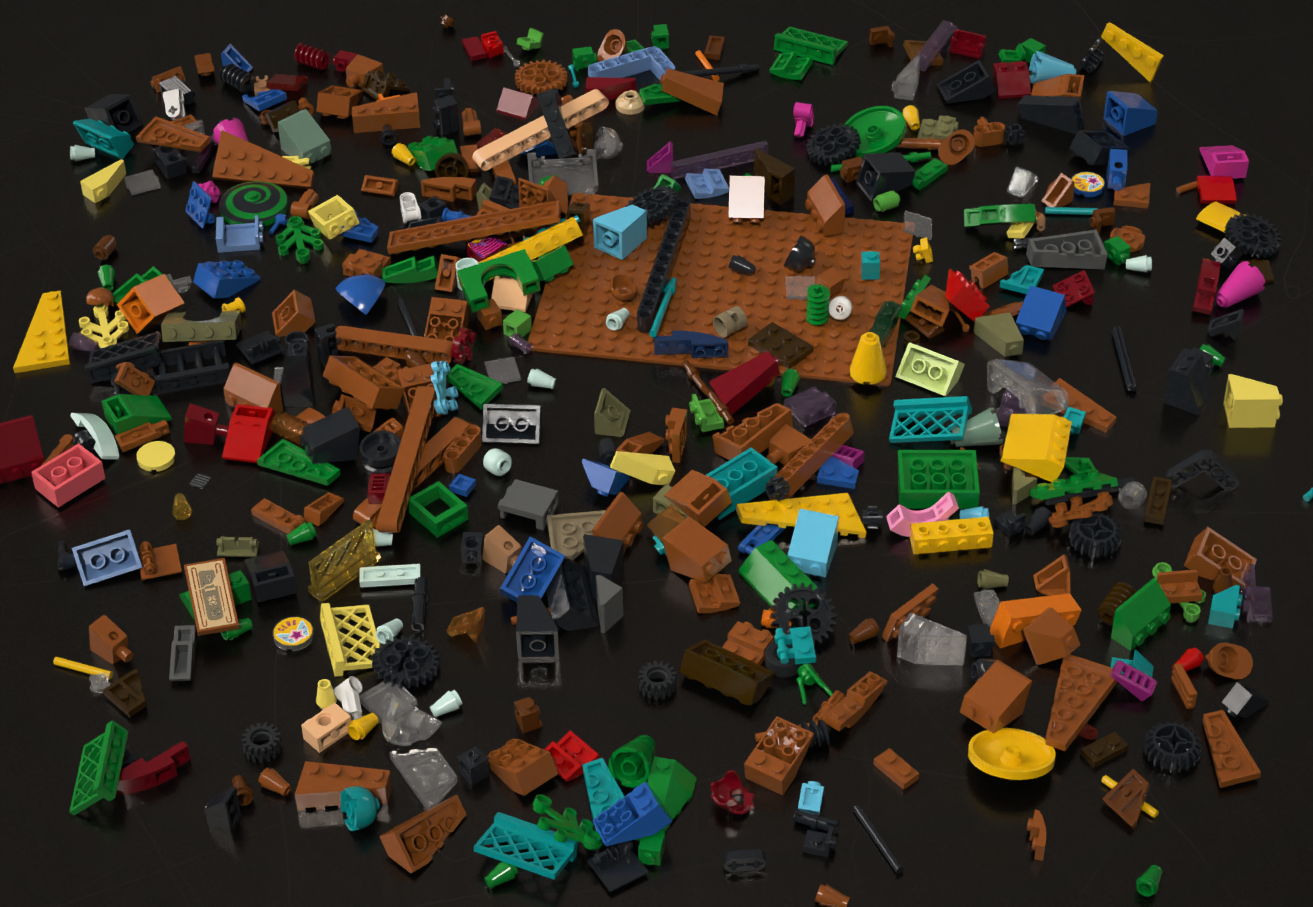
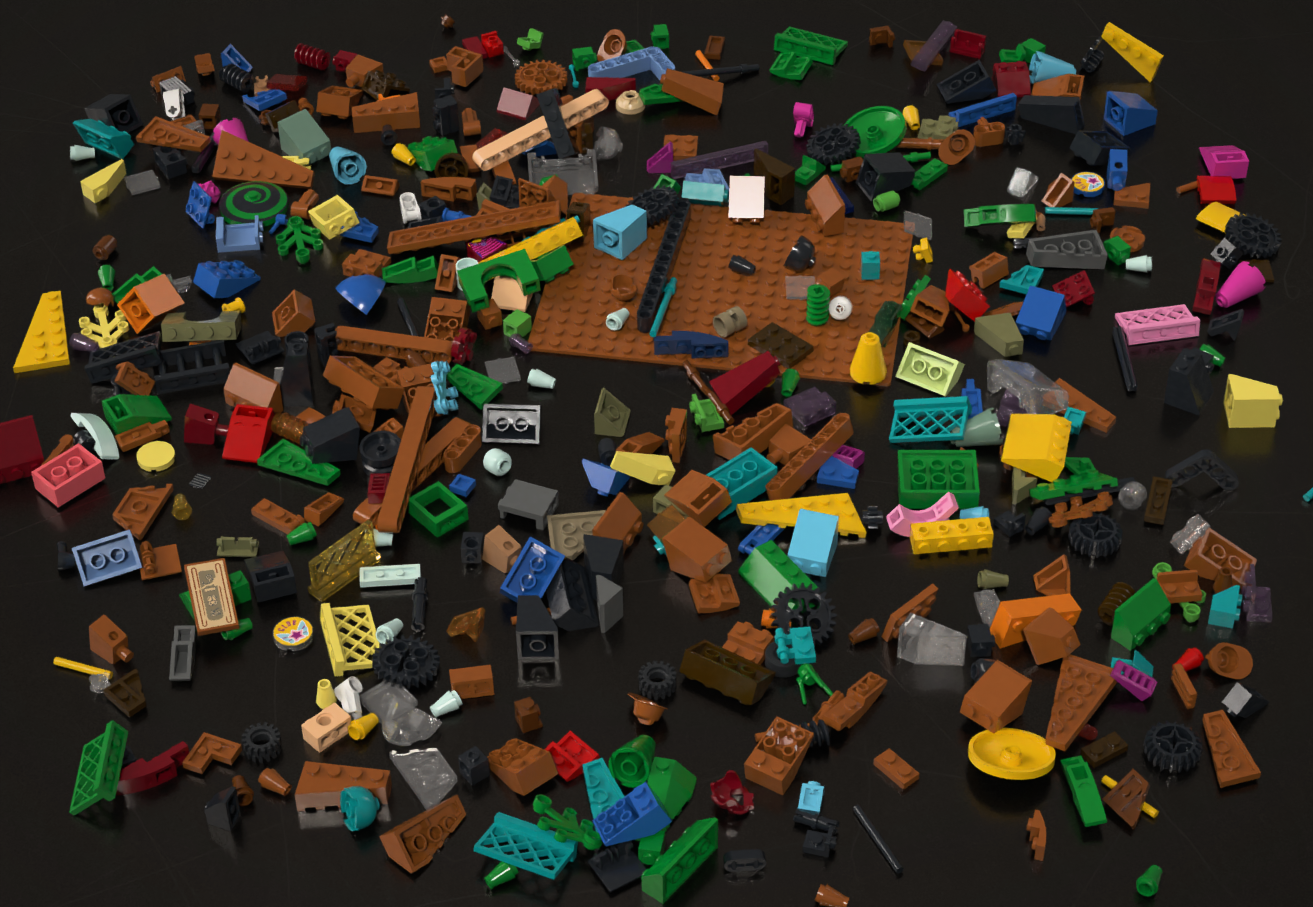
black gear [766,476,790,501] -> none
clear slope [892,55,921,101] -> none
none -> dark orange wing [112,484,174,540]
none -> dark orange plate [182,732,242,774]
none -> reddish brown brick [199,104,221,129]
none -> medium azure cone [329,146,367,184]
none -> dark orange tile [429,56,448,73]
none -> dark orange brick [446,46,483,87]
none -> dark orange hinge [449,665,494,699]
none -> dark orange piece [628,692,668,726]
none -> green slope [641,817,718,904]
none -> dark orange plate [664,135,698,161]
none -> window [681,181,729,207]
none -> green slope [795,155,826,185]
none -> blue fence [949,93,1017,127]
none -> blue hinge [961,379,983,419]
none -> green slope [1060,756,1107,827]
none -> bright pink fence [1115,304,1200,345]
none -> clear plate [1170,514,1210,554]

